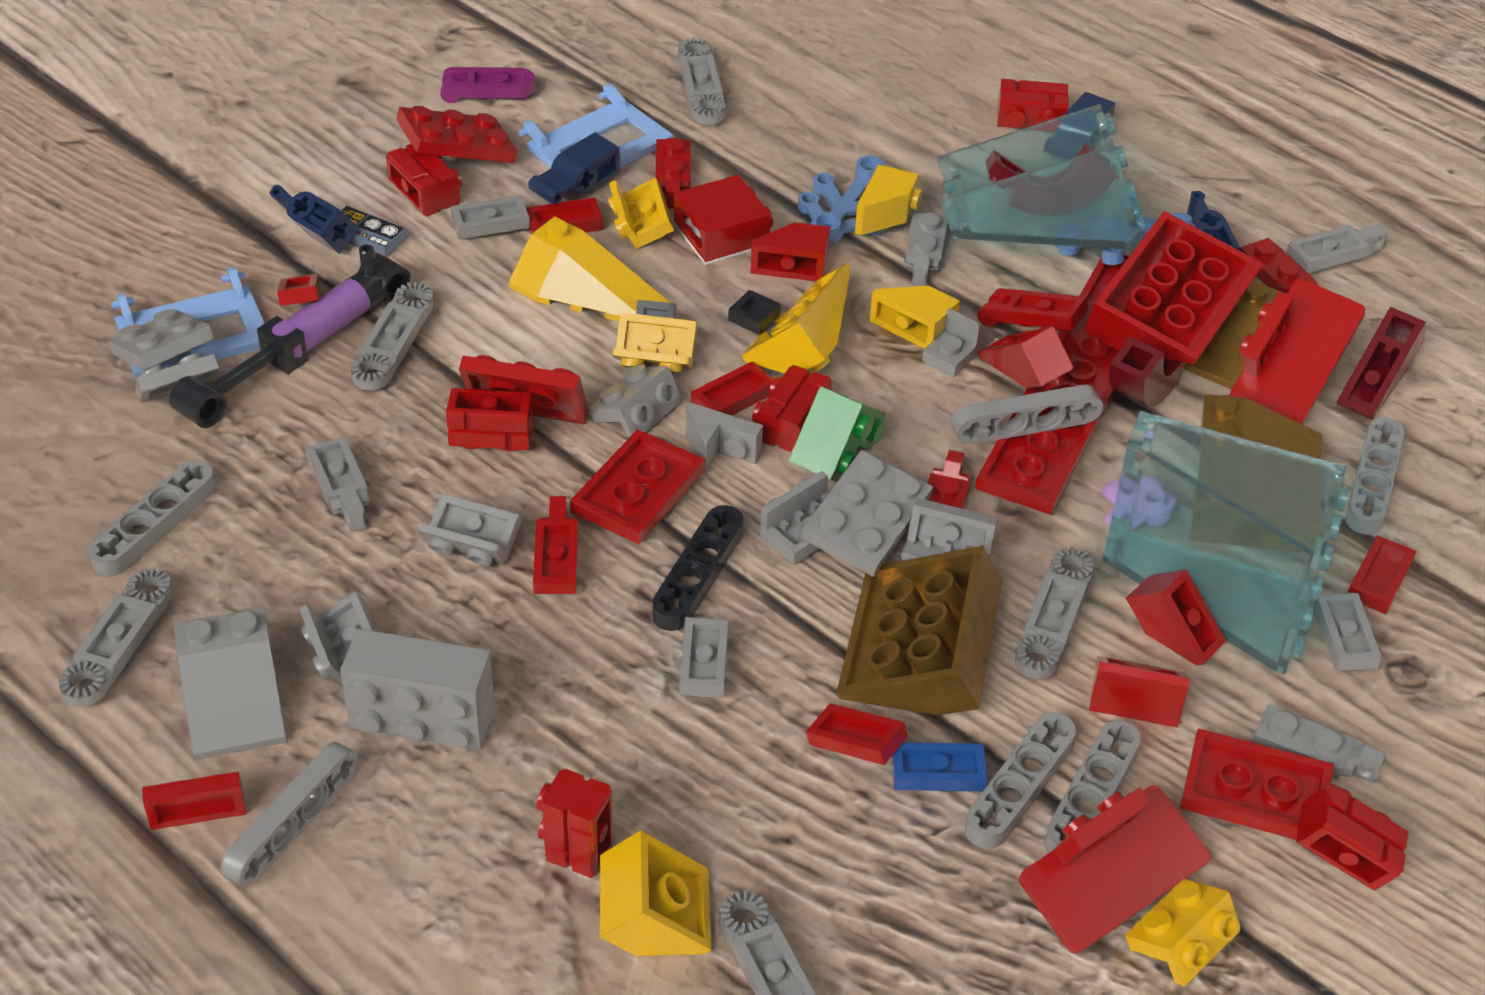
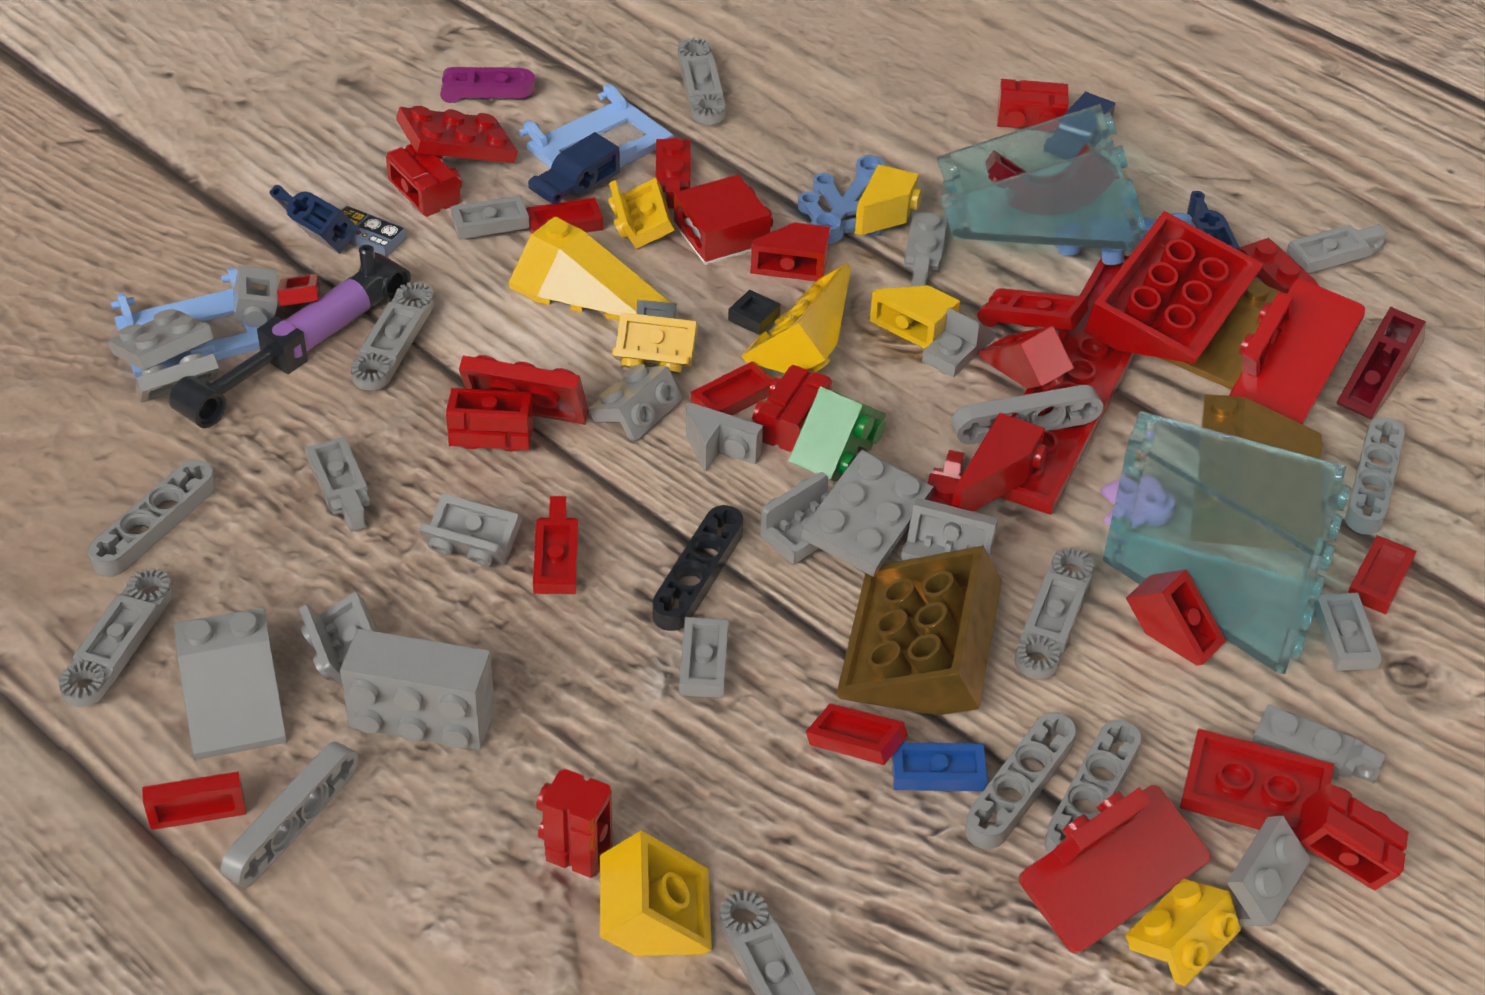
red plate [570,429,705,545] -> none
red slope [1089,656,1190,728] -> none
dark red arch [1109,337,1187,407] -> none
none -> light grey brick [233,265,278,327]
none -> red slope [952,412,1048,512]
none -> light grey bracket [1227,816,1311,927]

